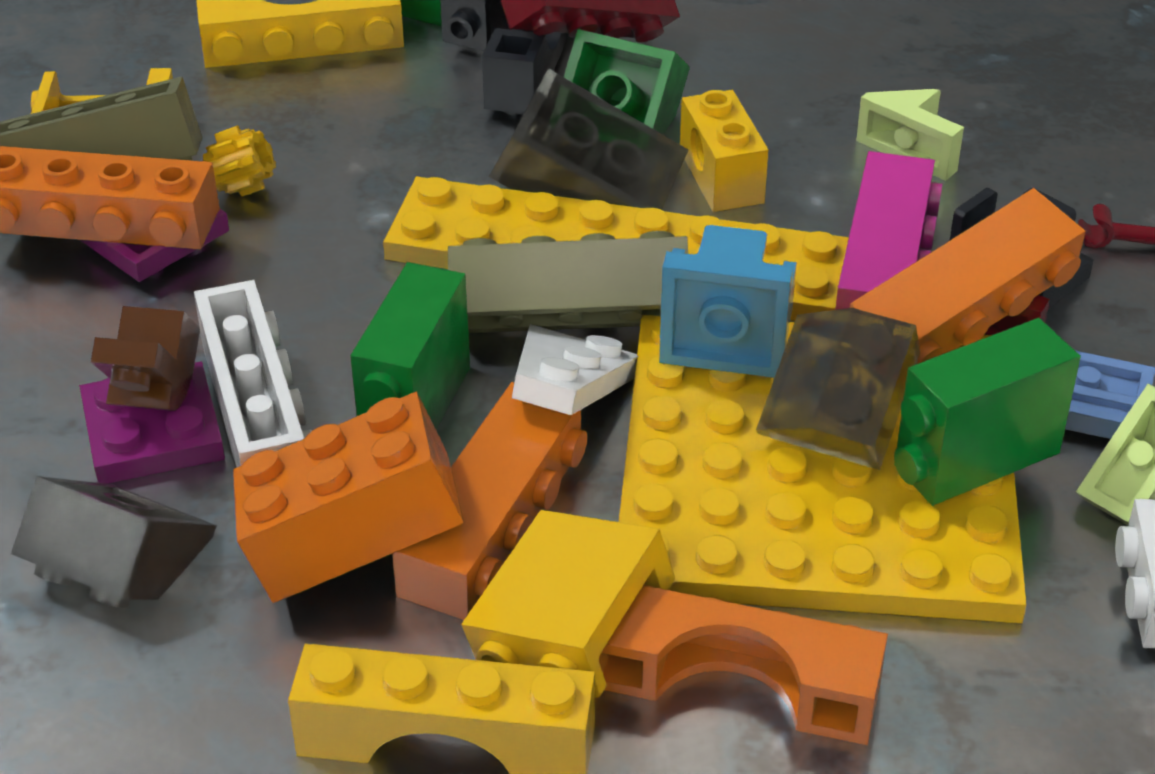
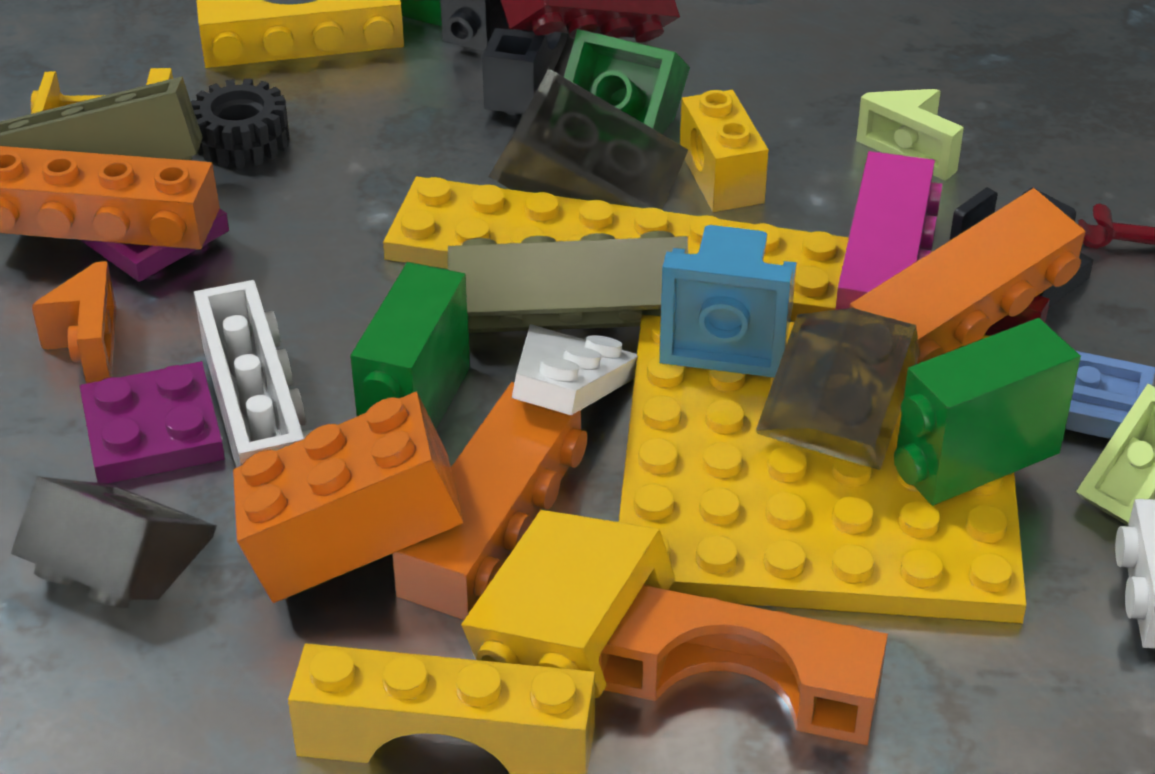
reddish brown brick [91,306,200,411] -> none
yellow gear [203,125,276,197] -> none
none -> orange slope [32,261,116,384]
none -> black tyre [191,79,290,168]

